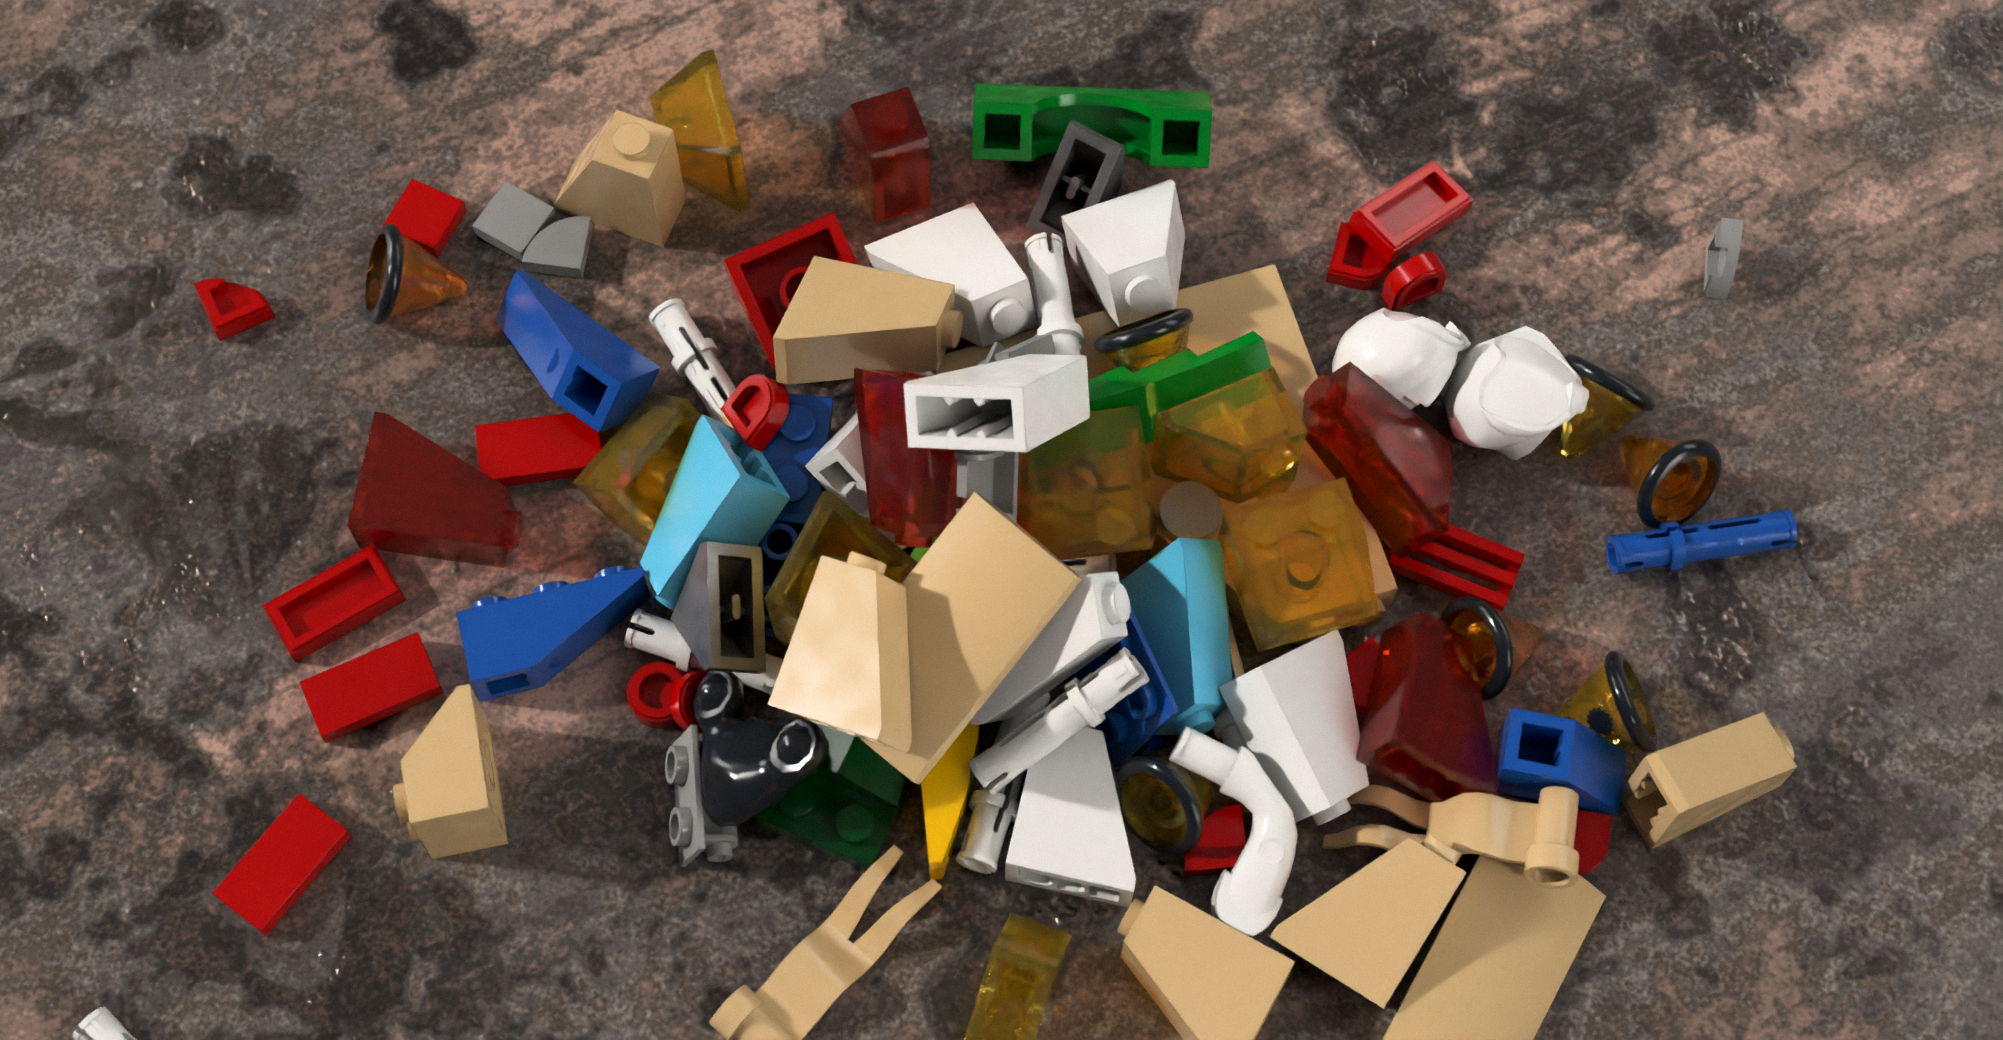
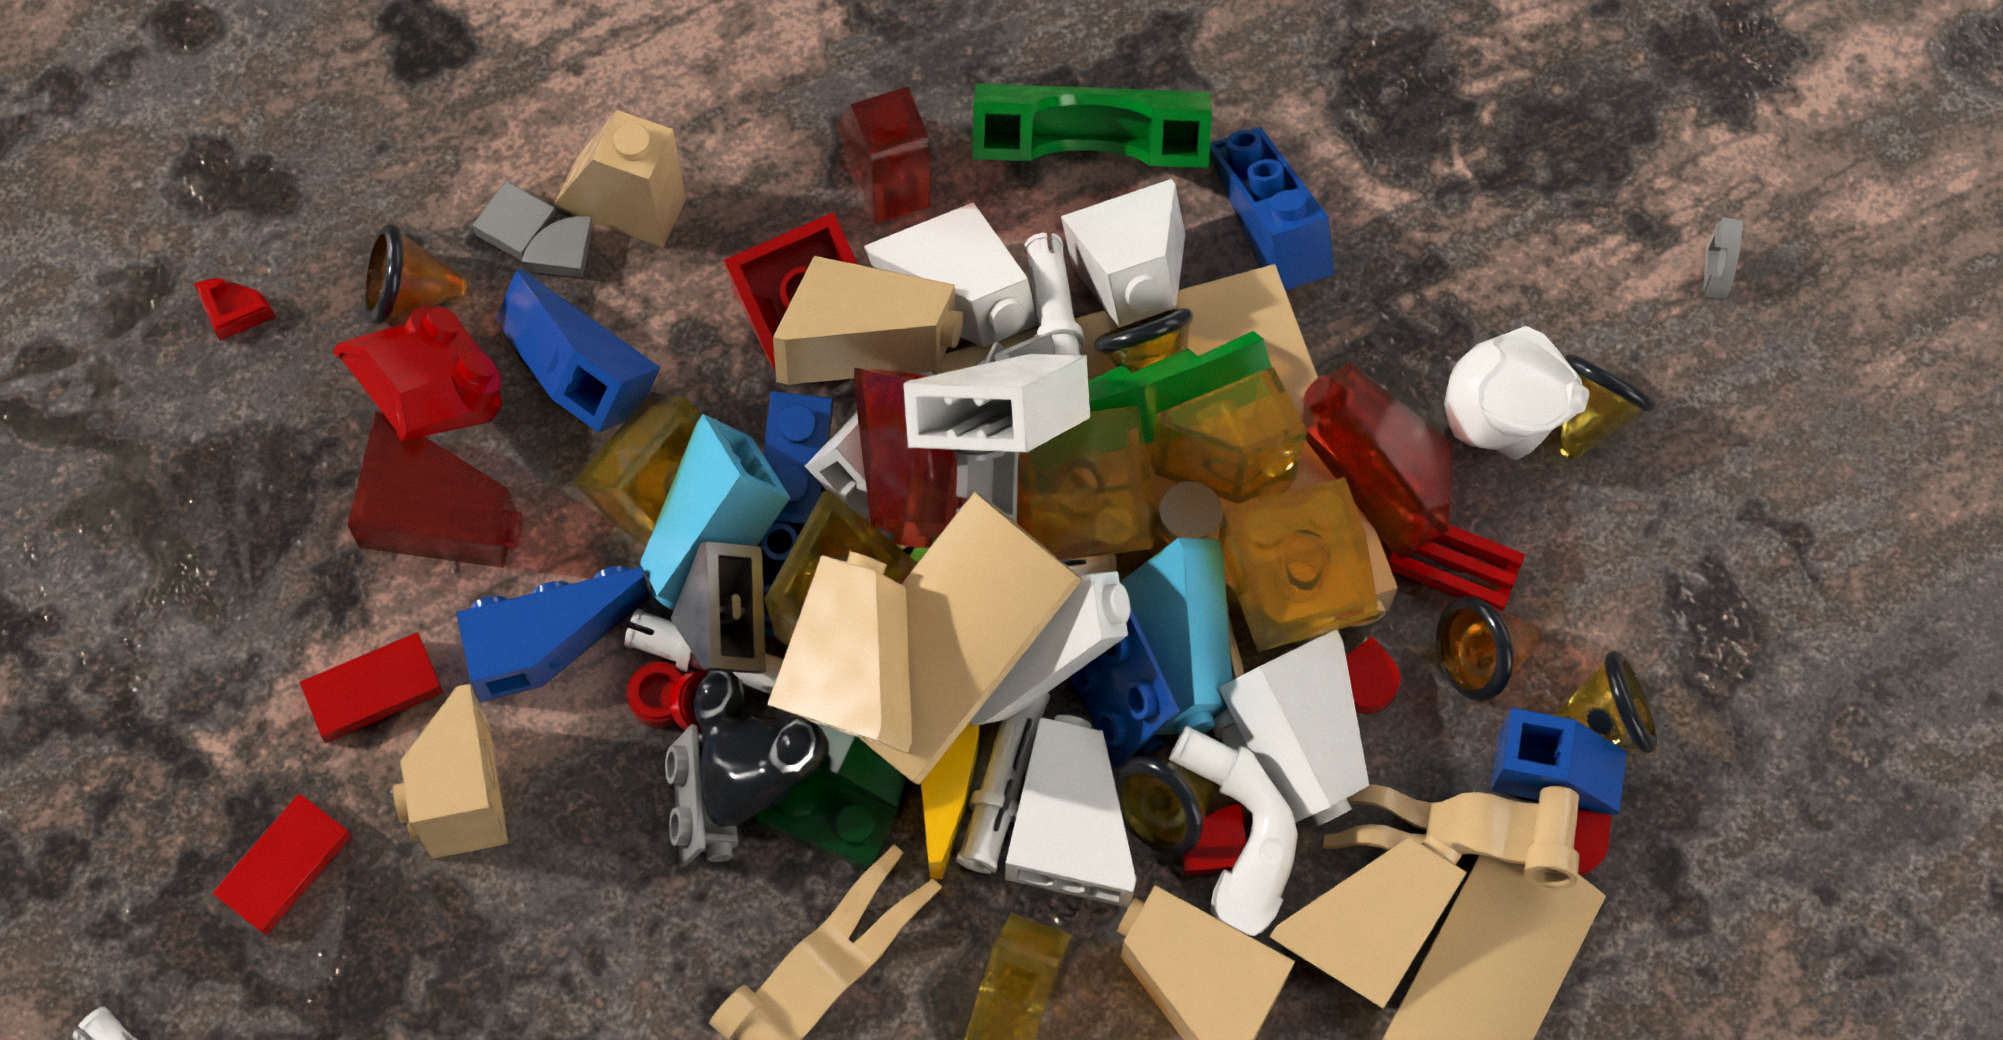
red tile [262,544,406,662] -> none
red tile [383,179,467,258] -> none
red tile [475,413,605,489] -> none
clear yellow slope [648,50,750,211] -> none
white pin [649,298,764,454] -> none
red tile [721,374,789,452] -> none
white pin [969,647,1150,795] -> none
flat silver slope [1026,120,1125,248] -> none
red tile [1325,222,1392,290] -> none
white helmet [1332,308,1471,418] -> none
red tile [1348,160,1474,264] -> none
clear red slope [1355,610,1499,802] -> none
red tile [1381,252,1447,311] -> none
blue pin [1605,509,1798,575] -> none
clear orange hat [1619,434,1721,529] -> none
tan slope [1621,712,1797,850] -> none
none -> red slope [333,306,502,441]
none -> blue slope [1210,127,1334,291]

